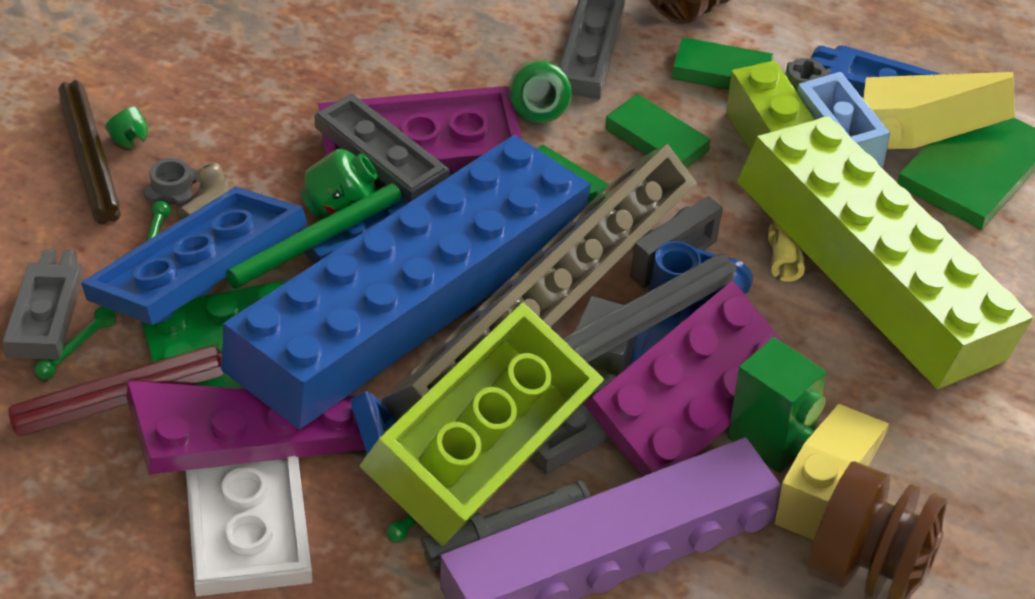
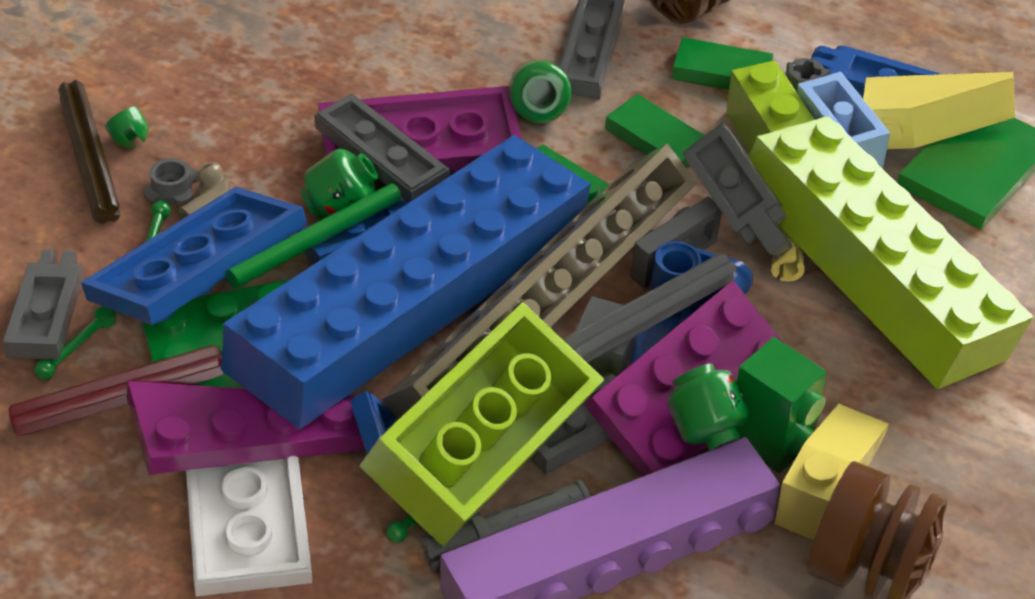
none -> green head [667,363,749,451]
none -> dark grey hinge [682,123,793,259]

